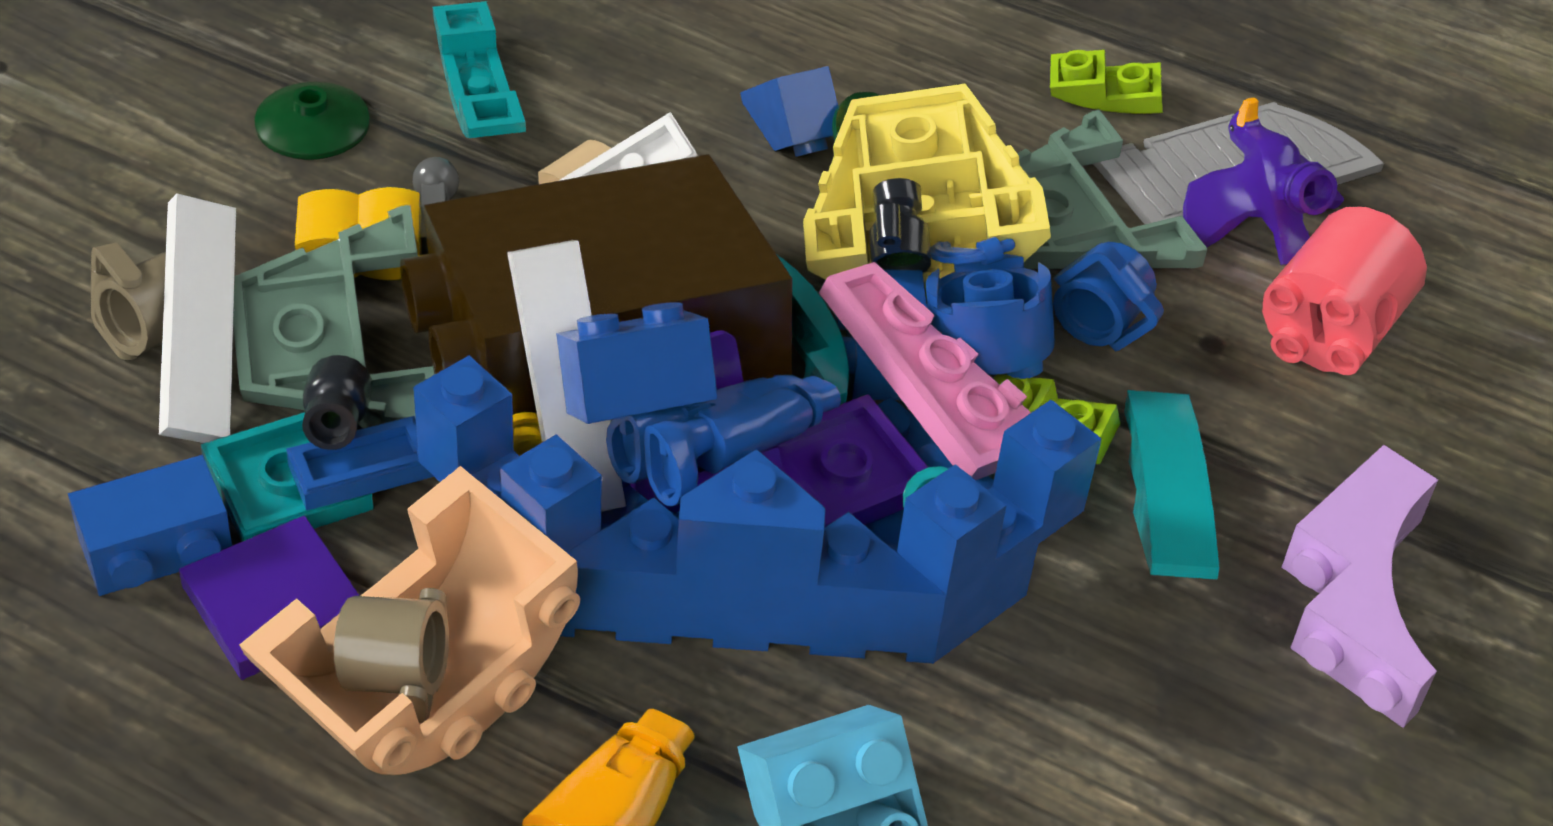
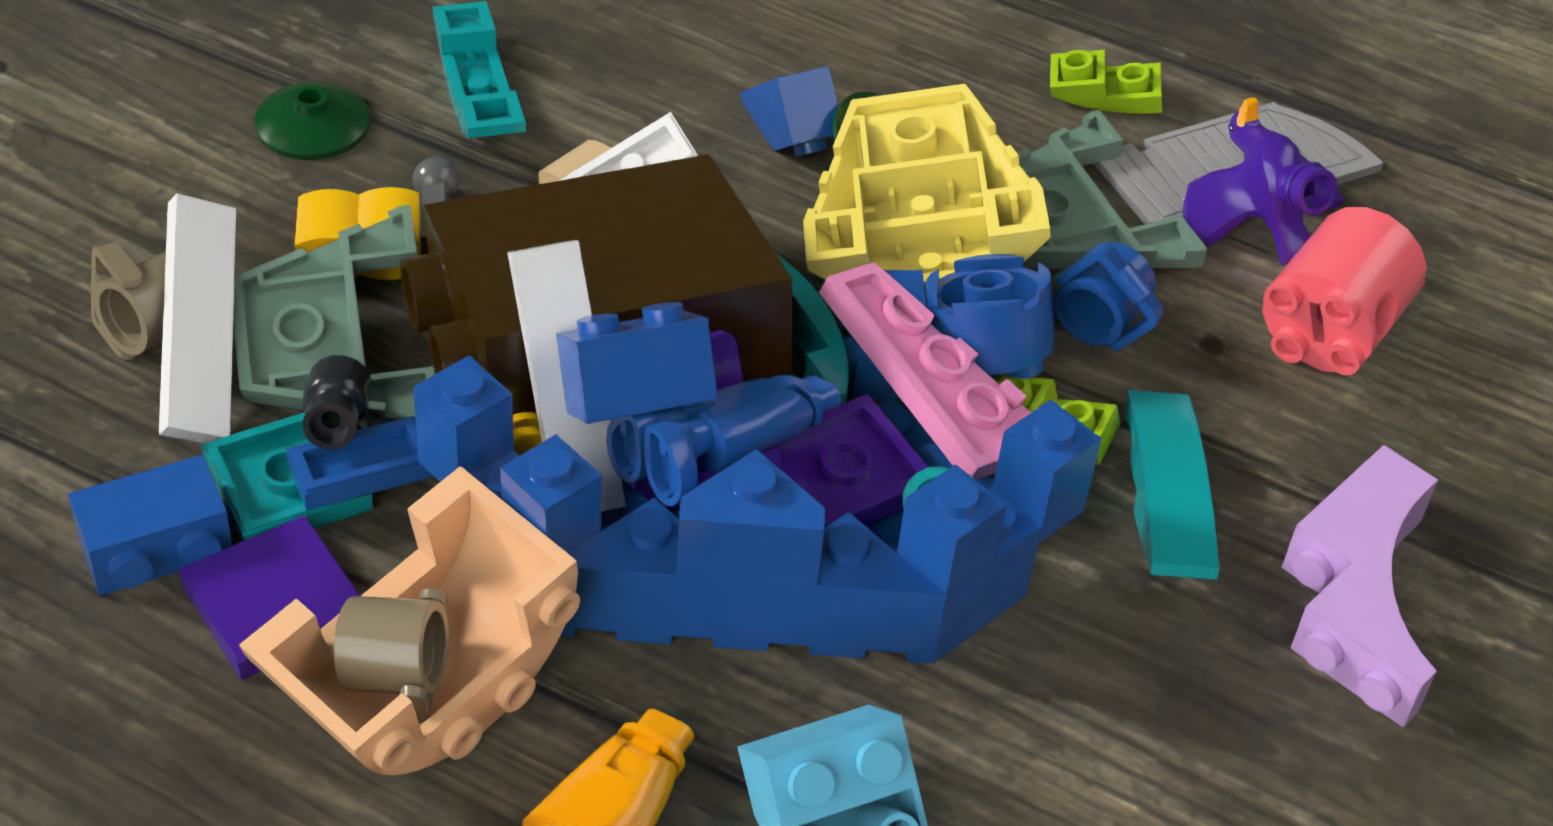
black piece [869,178,931,273] -> none
blue piece [930,237,1015,266] -> none

